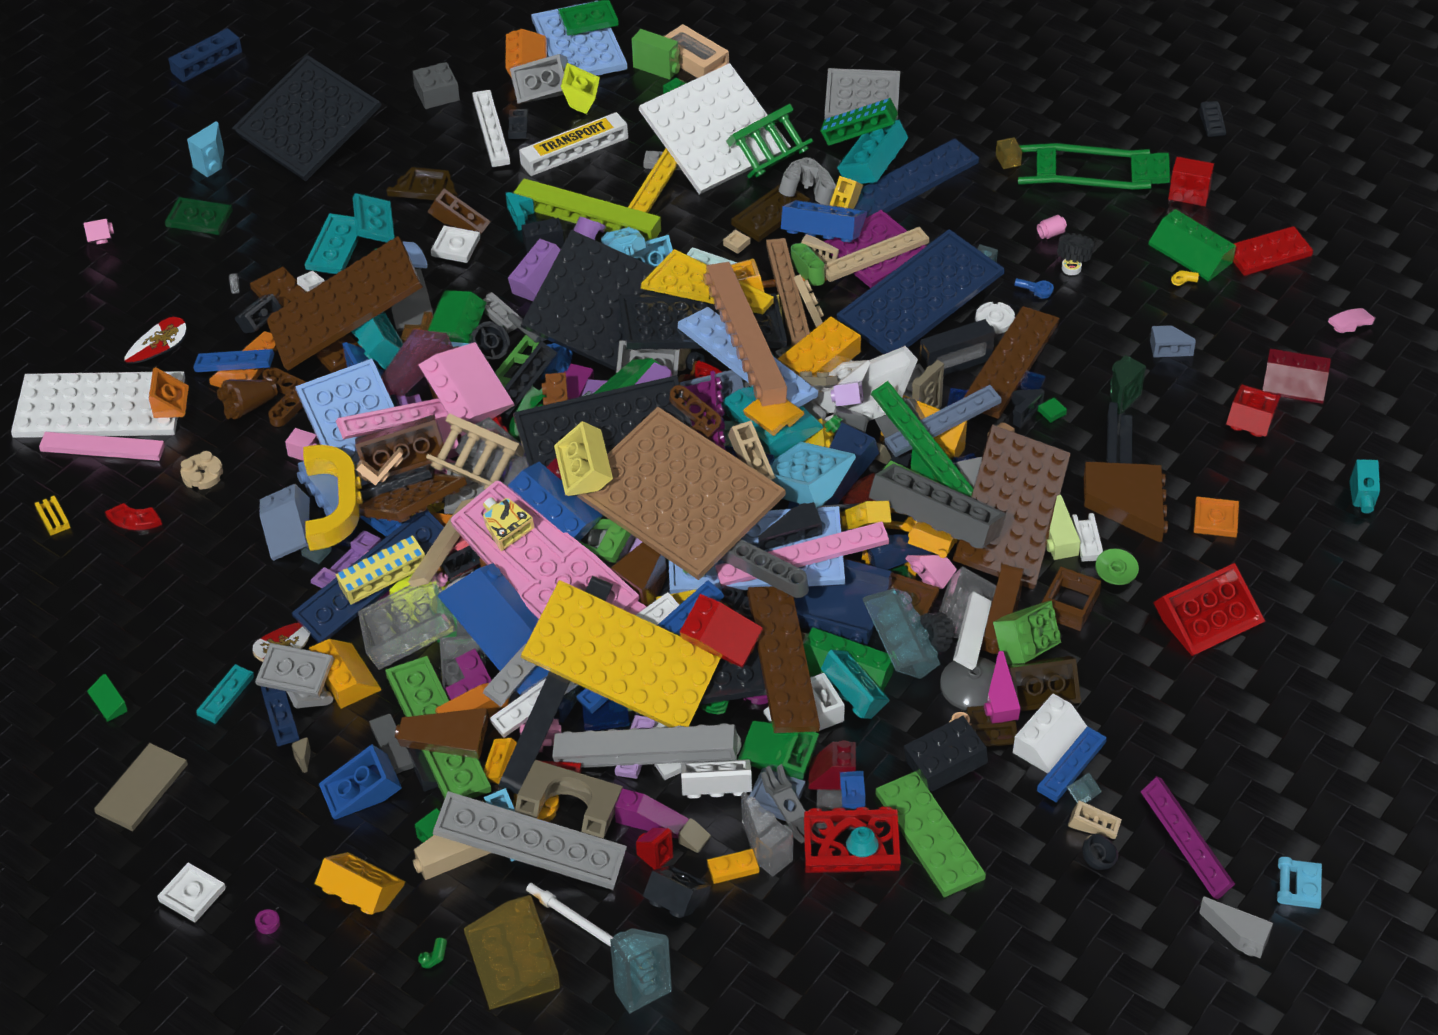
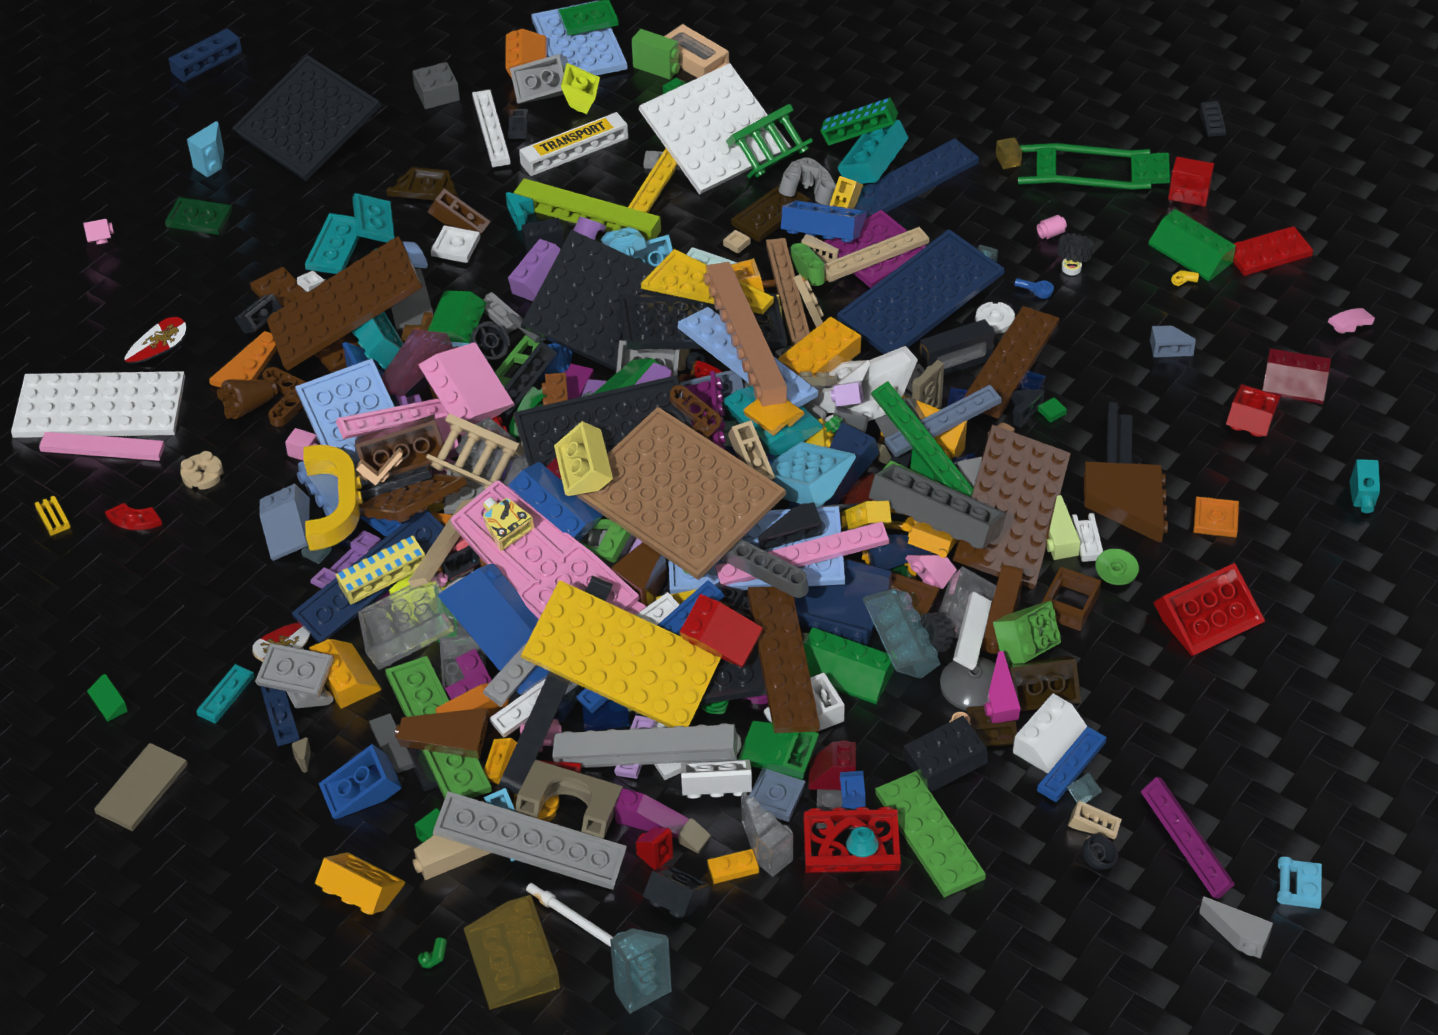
orange slope [149,367,189,418] -> none
white plate [157,863,226,923] -> none
blue tile [193,349,275,372] -> none
clear tile [229,274,240,294] -> none
magenta tile [255,909,280,934] -> none
dark grey piece [761,764,821,845] -> none
teal slope [821,650,890,719] -> none
light grey plate [825,68,900,120] -> none
clear green slope [1110,355,1146,414] -> none

